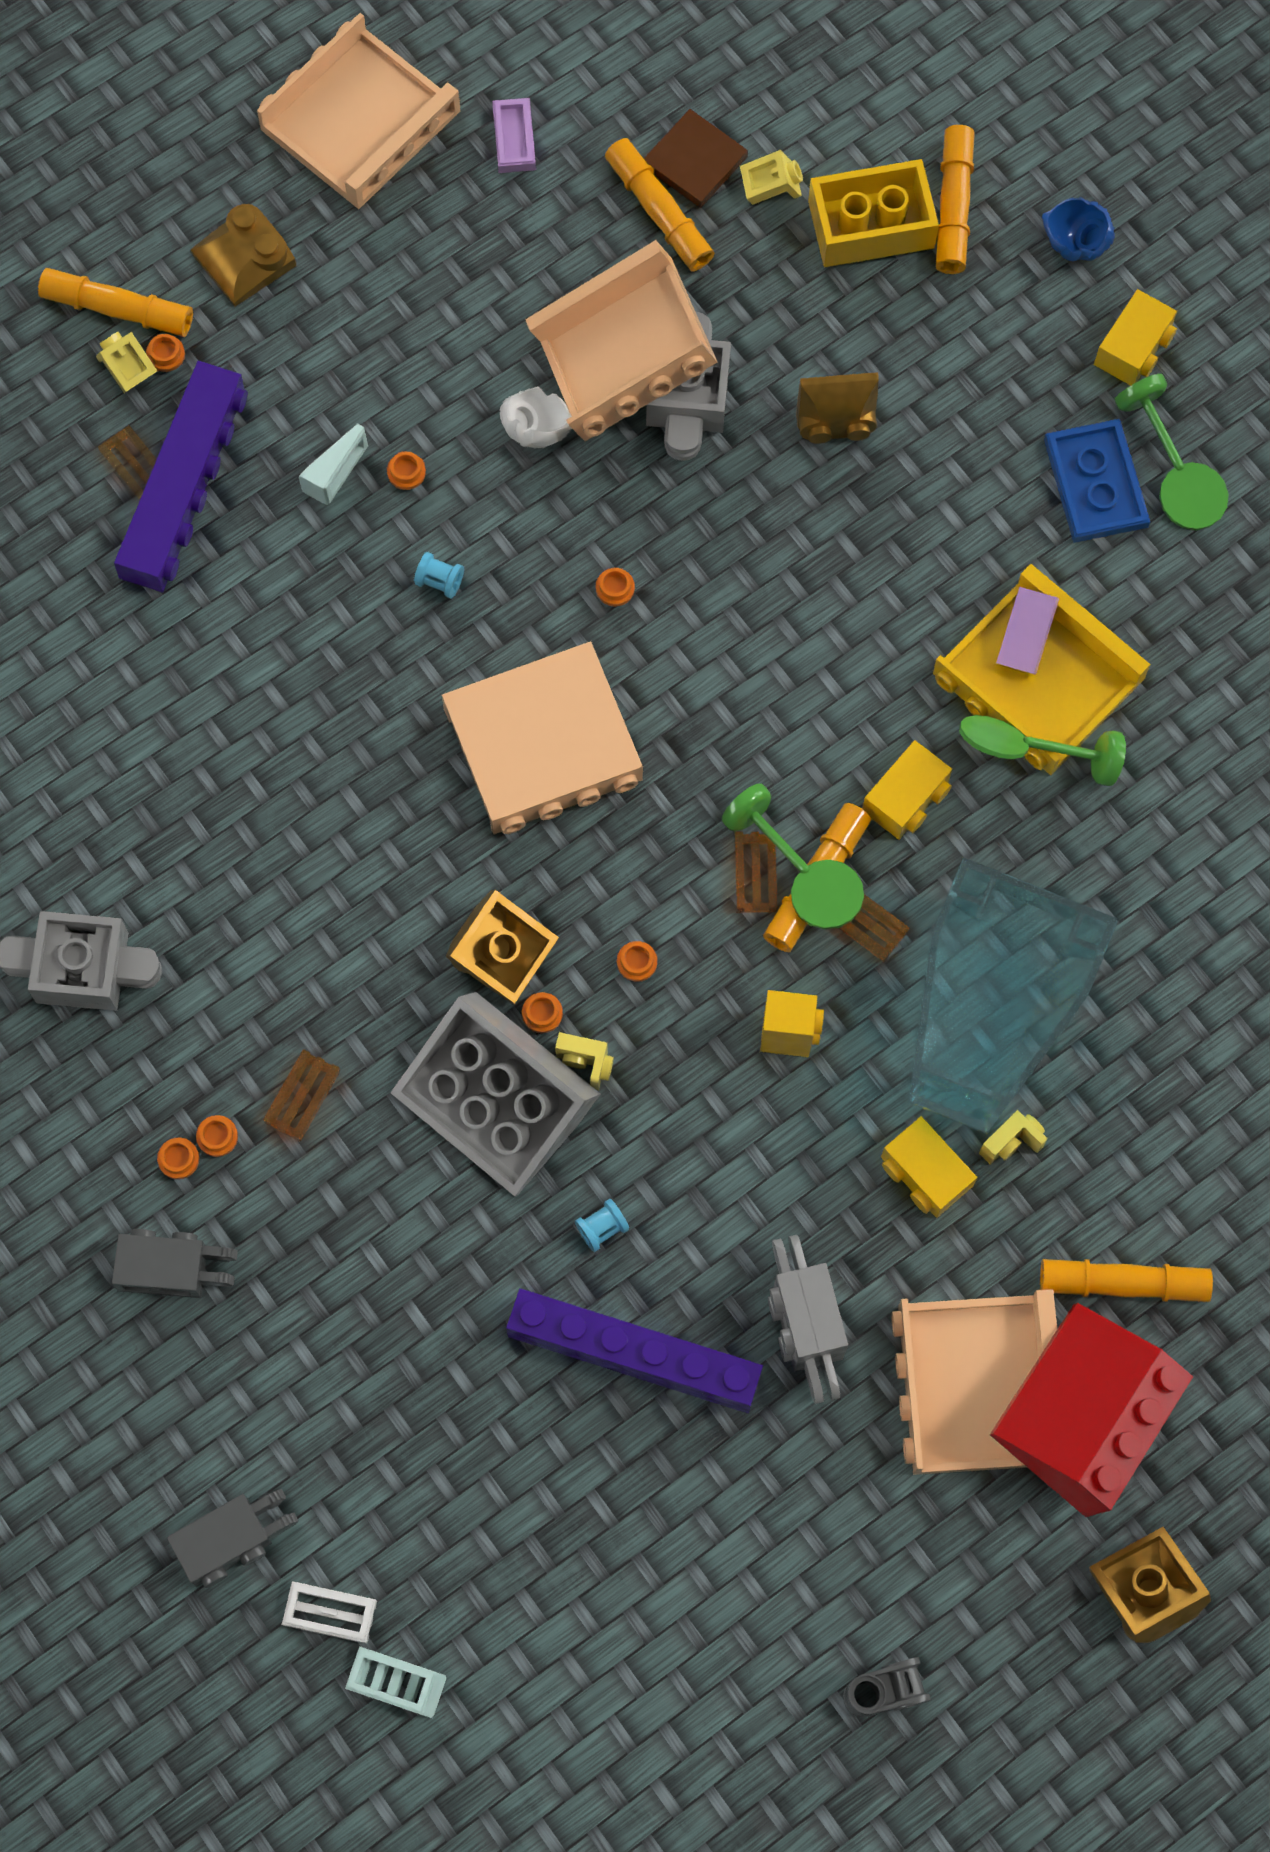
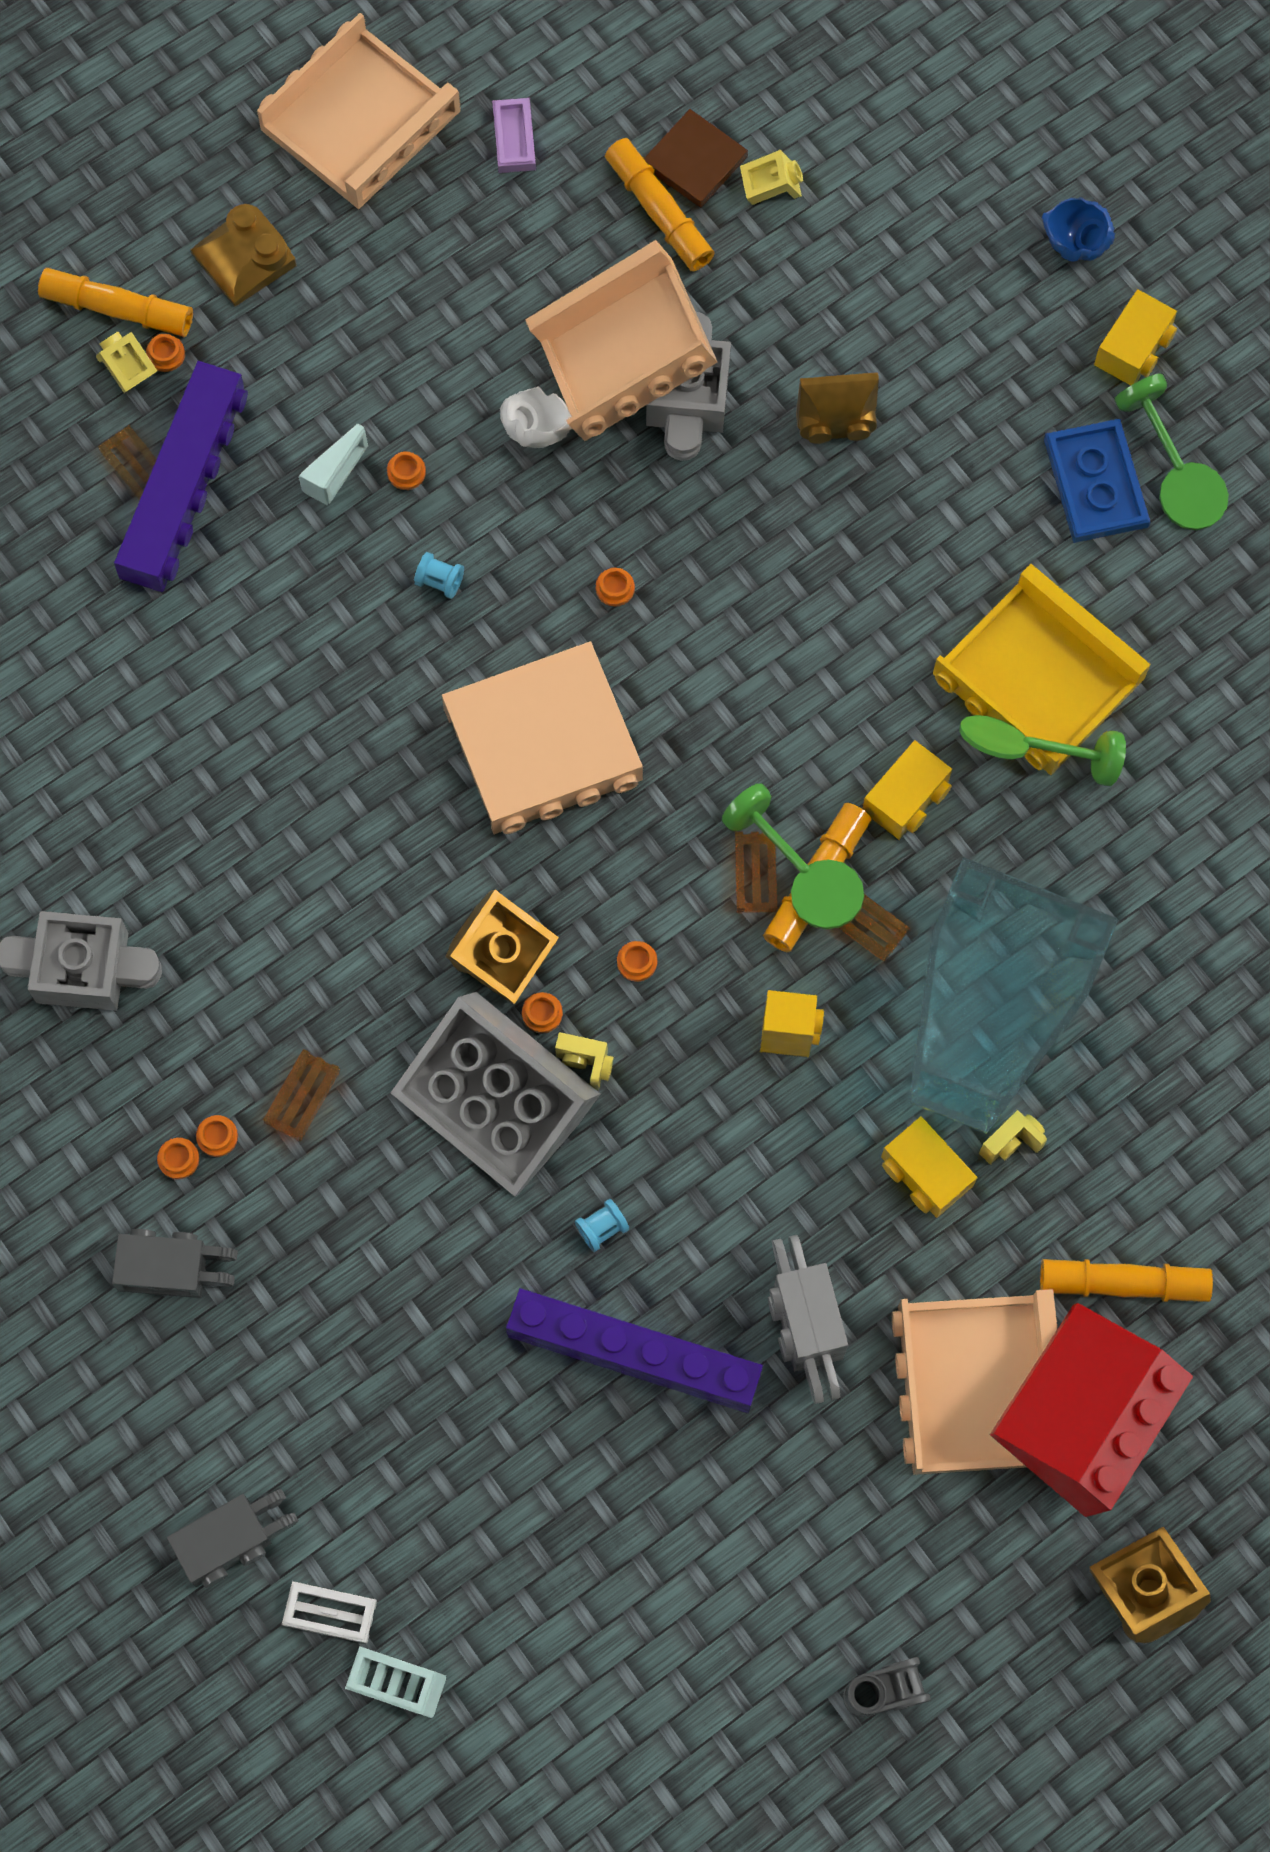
yellow brick [808,159,939,267] -> none
light orange piece [936,125,975,274] -> none
lavender tile [996,587,1059,675] -> none

